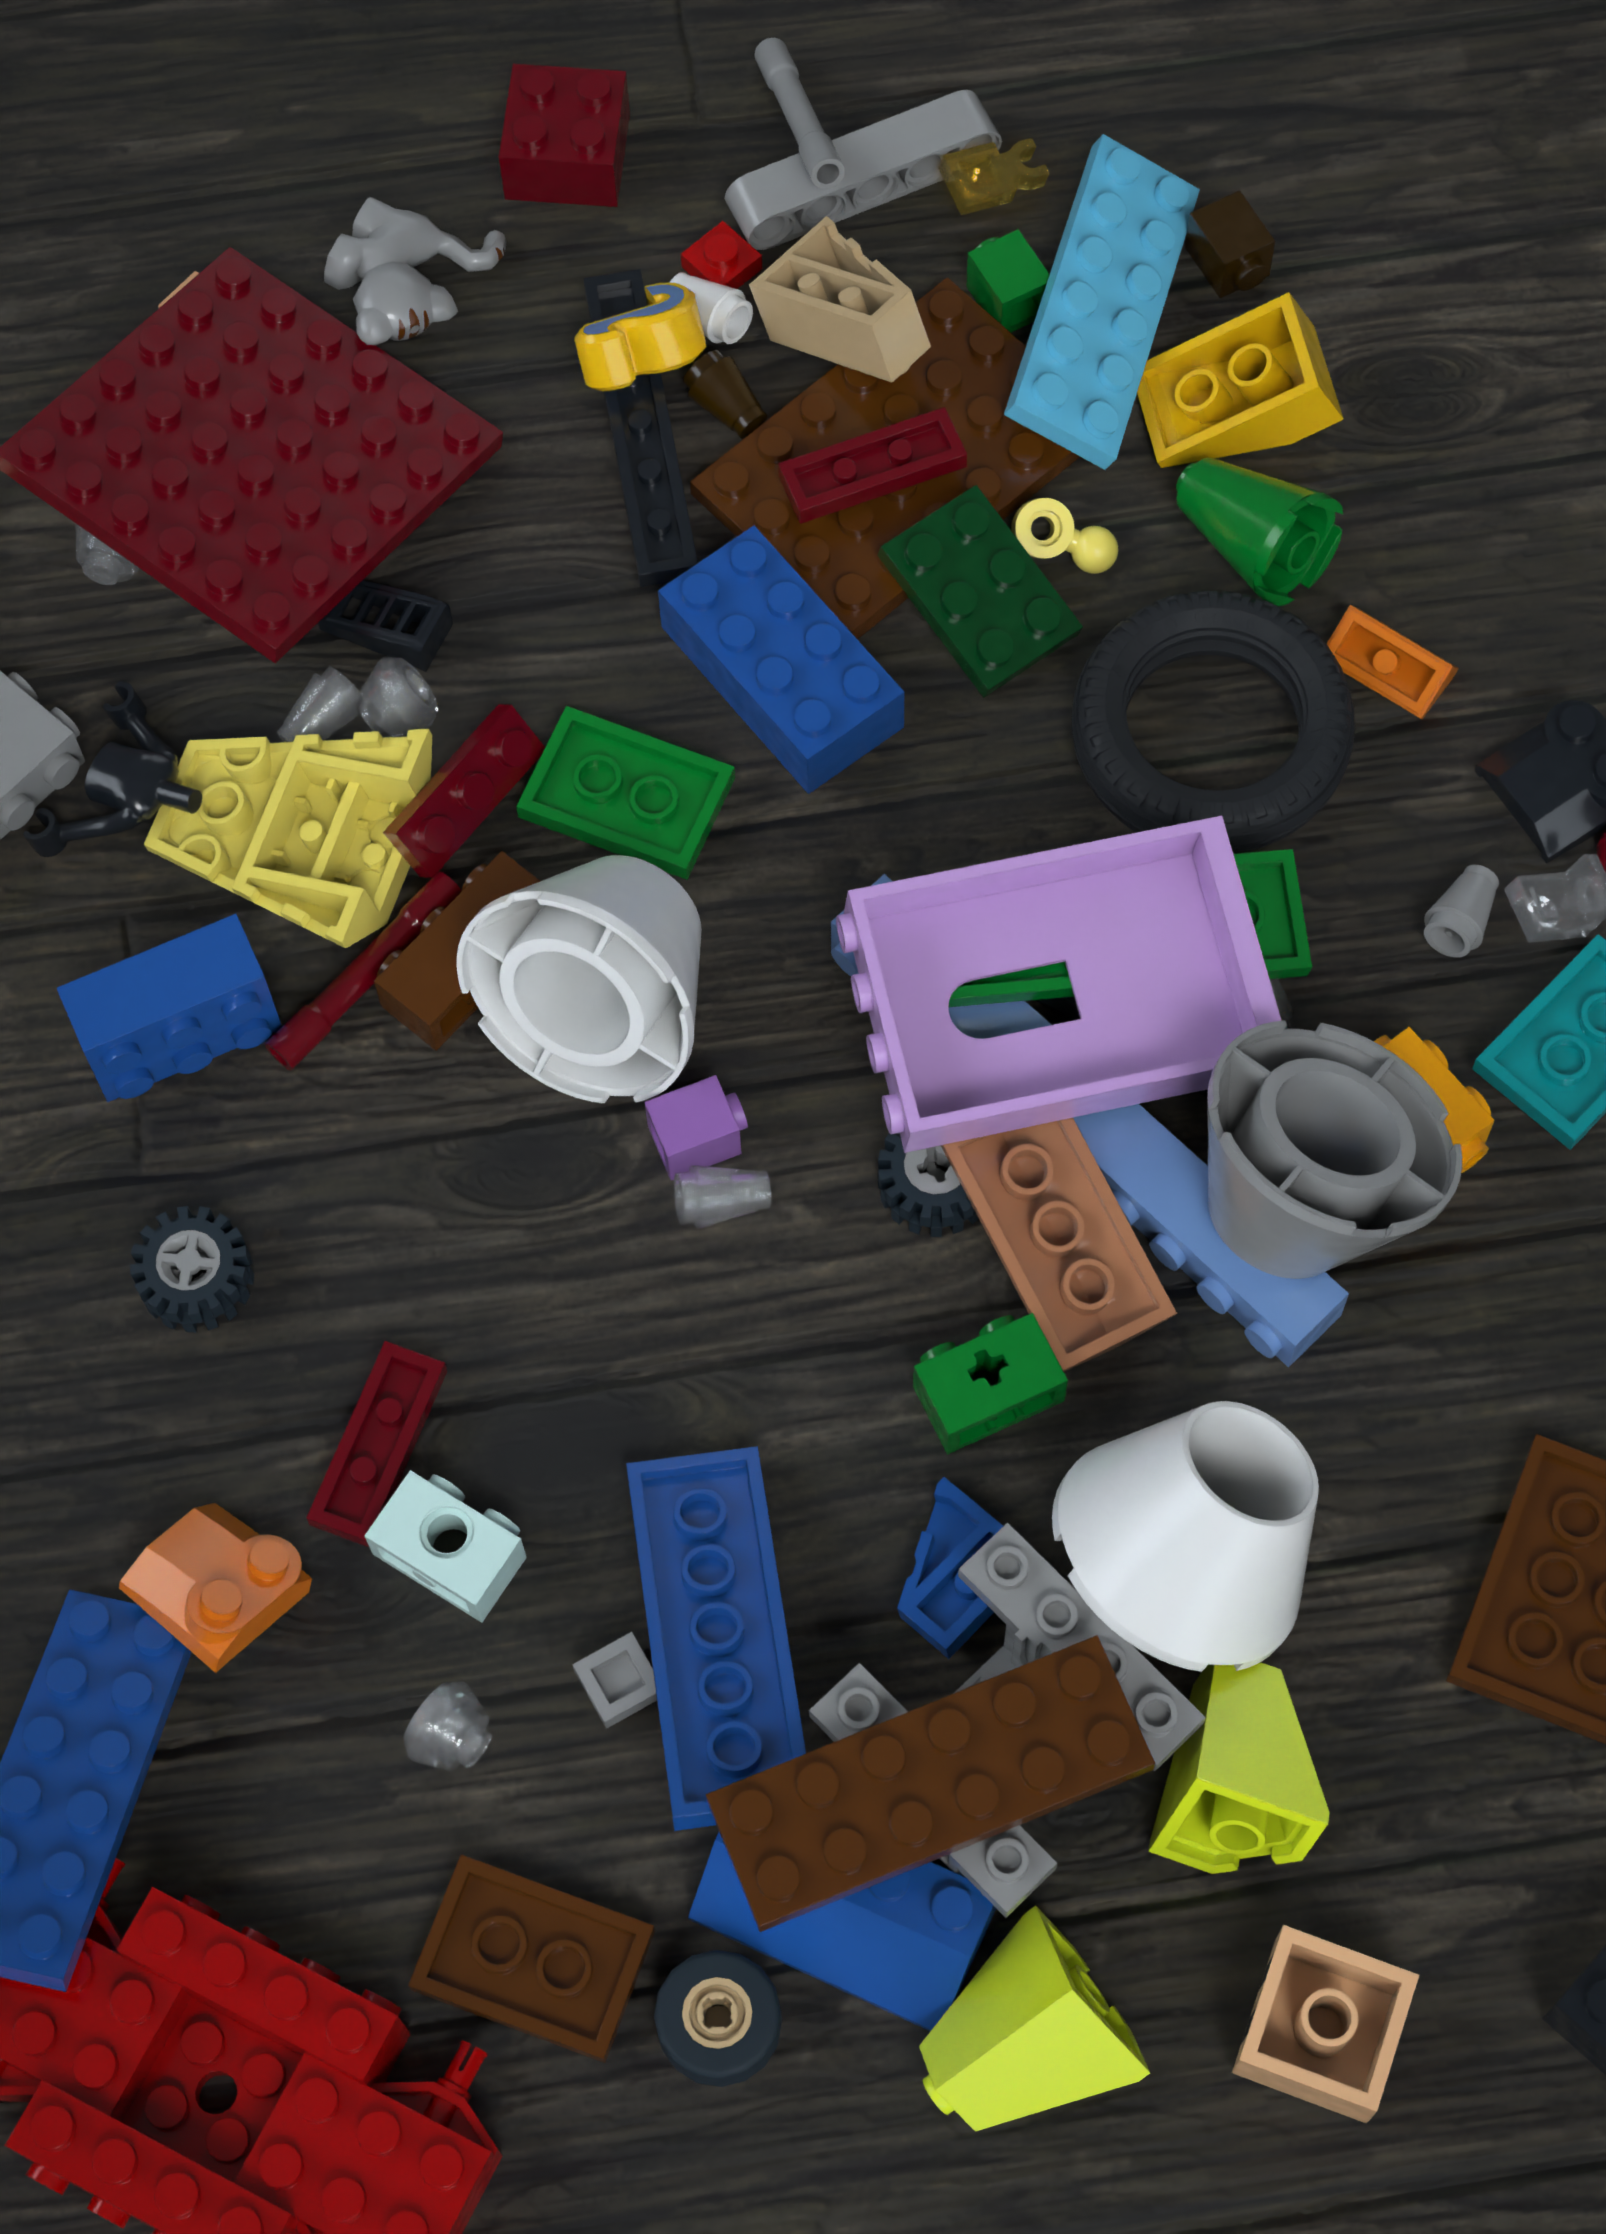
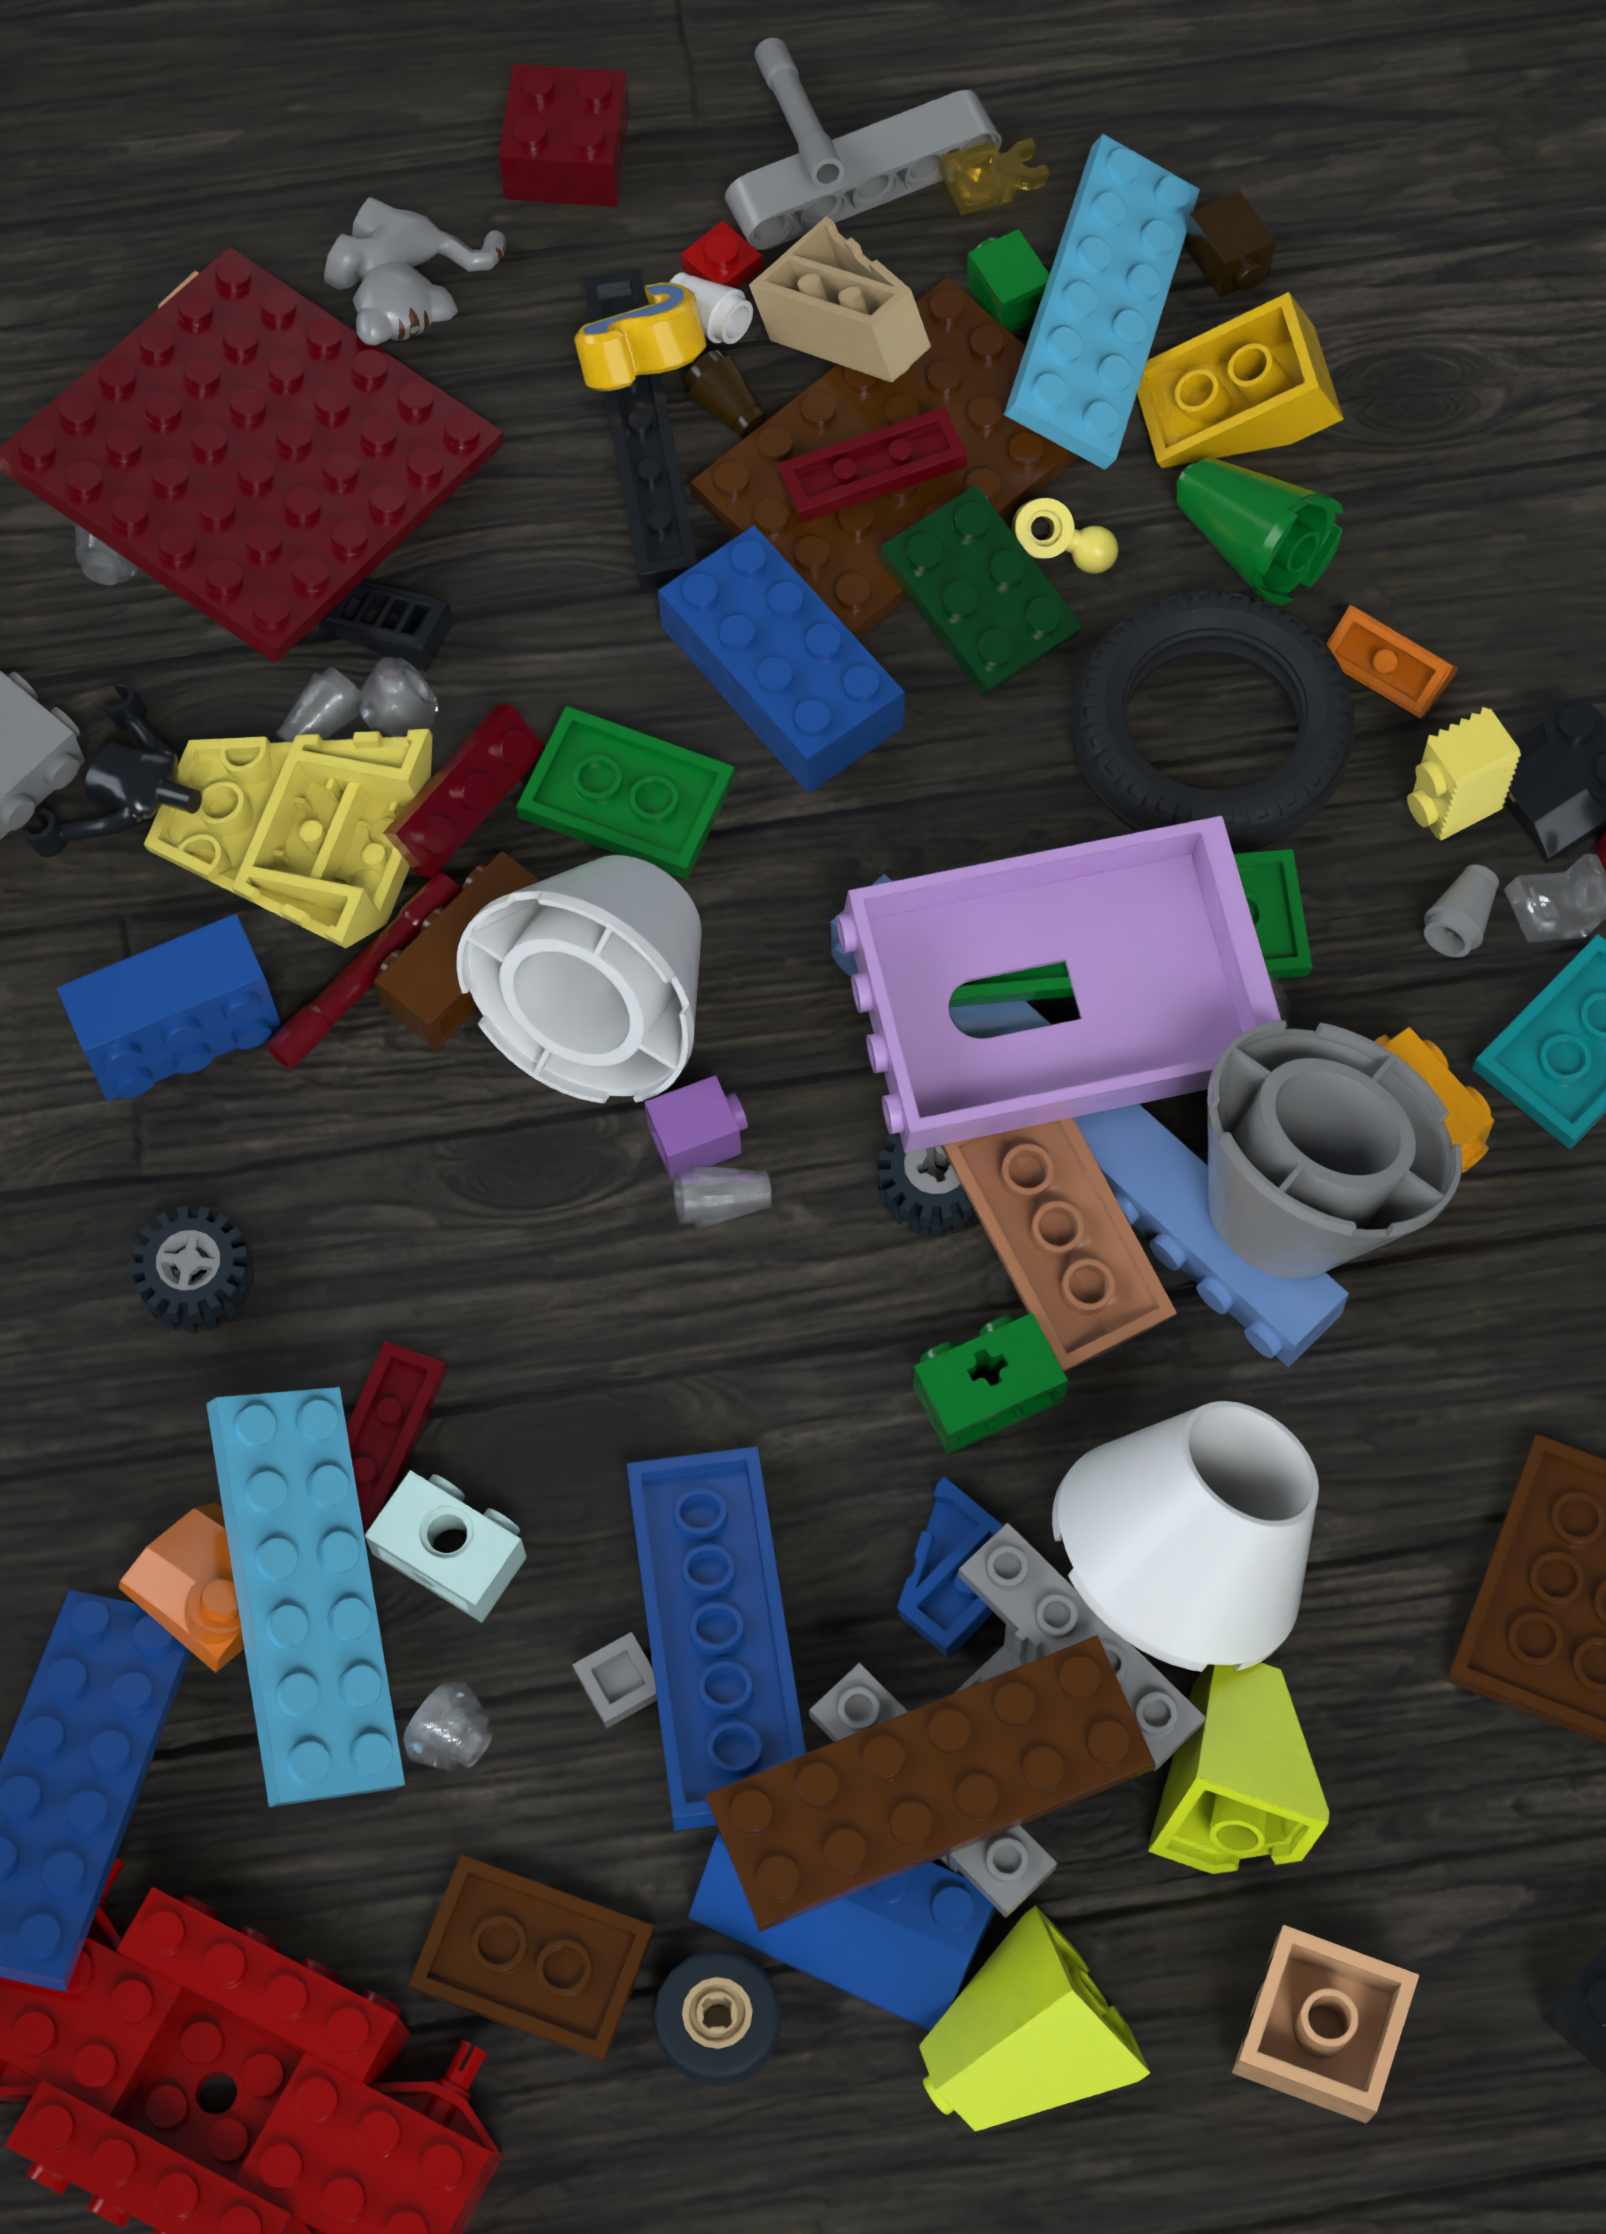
none -> medium azure plate [206,1387,405,1807]
none -> light yellow brick [1407,707,1521,840]

